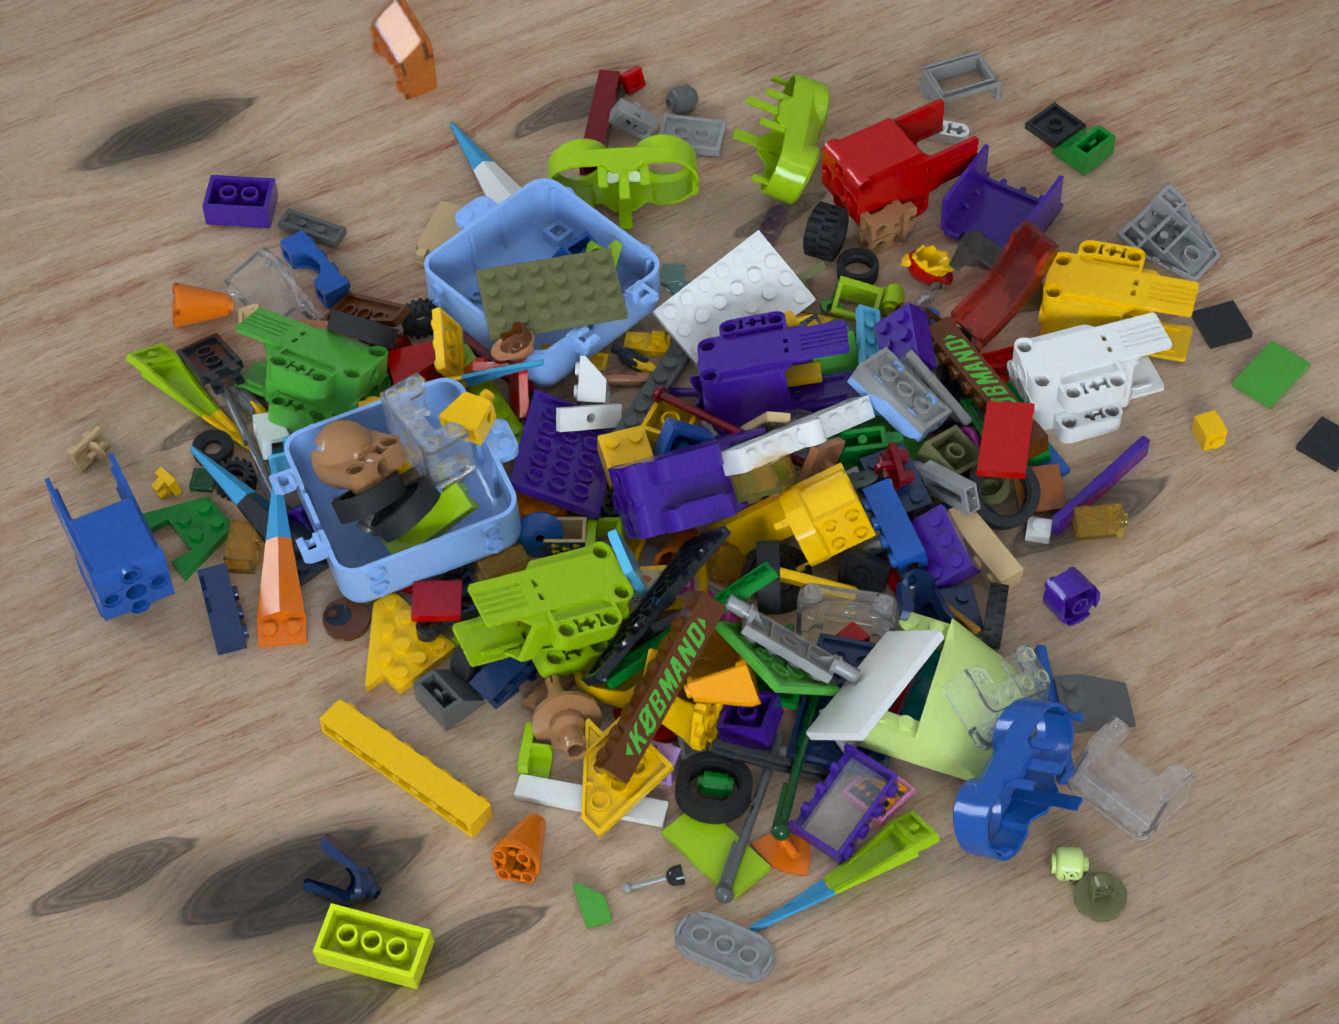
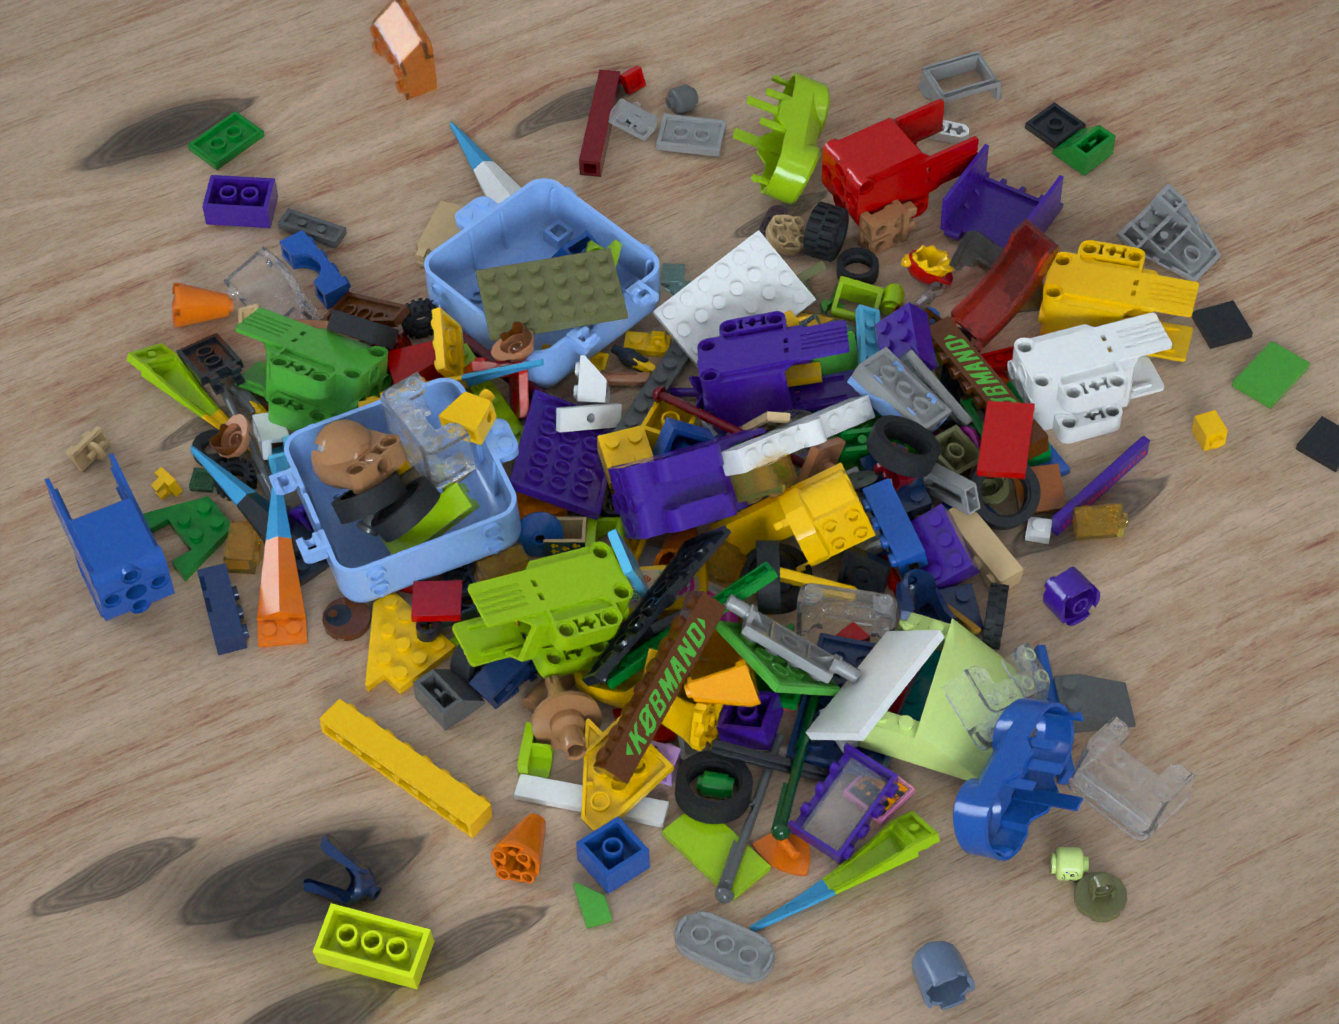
lime piece [547,134,699,231] -> none
hinge [622,864,686,893] -> none
none -> green tile [188,111,264,170]
none -> nougat piece [210,414,251,459]
none -> blue brick [576,816,650,894]
none -> tan tile [765,215,806,256]
none -> black tyre [866,415,941,478]
none -> sand blue cylinder [912,941,975,1010]

